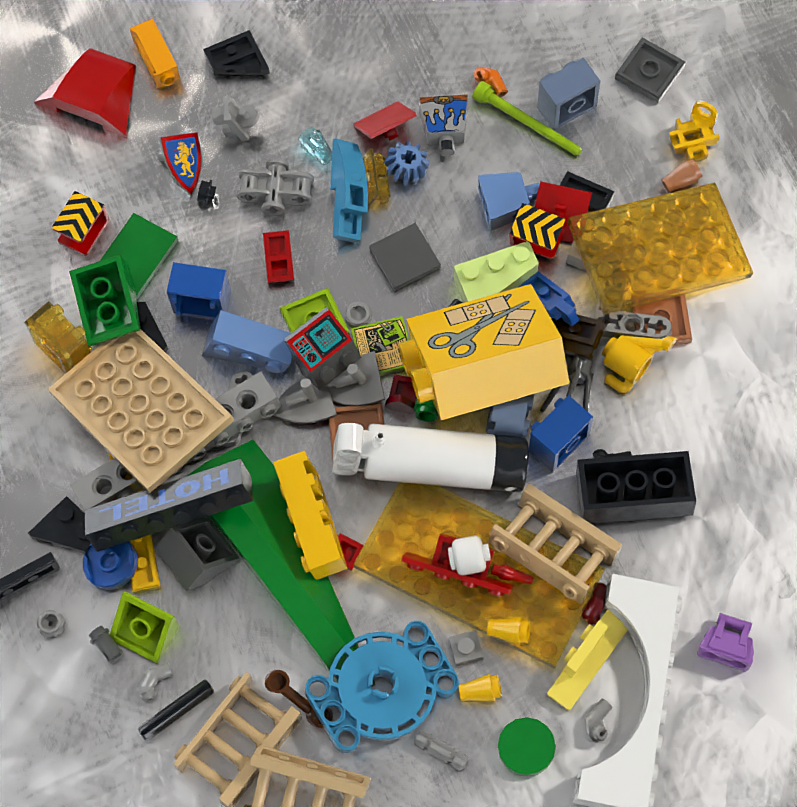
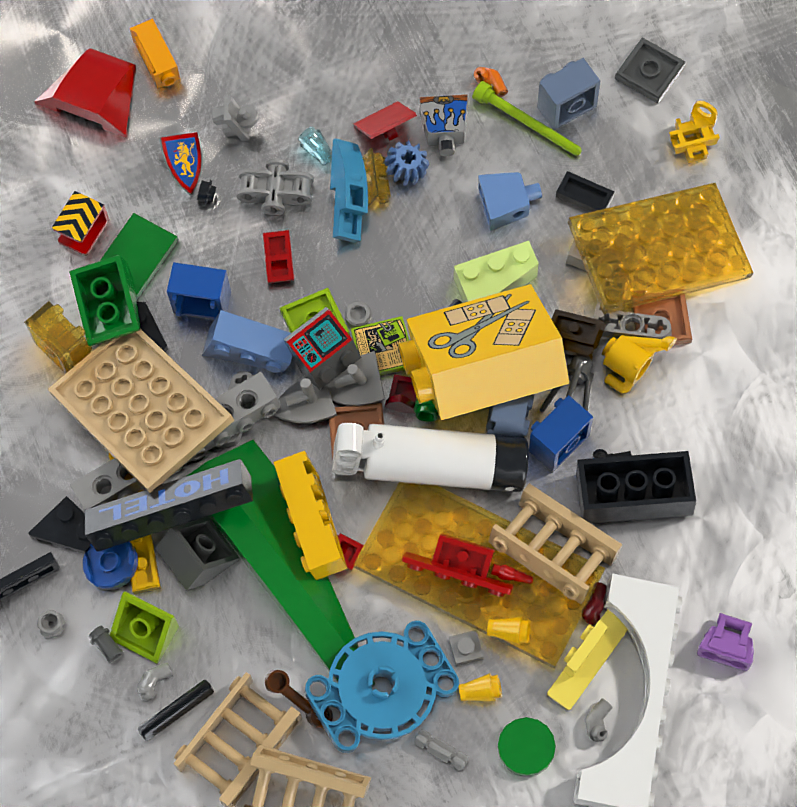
black wing [203,30,270,75] -> none
dark grey tile [369,222,441,292] -> none
white head [448,536,491,575] -> none
piece [509,203,565,259] -> none
blue hinge [518,271,580,326] -> none
red piece [535,181,592,243] -> none
nougat cone [661,159,702,193] -> none

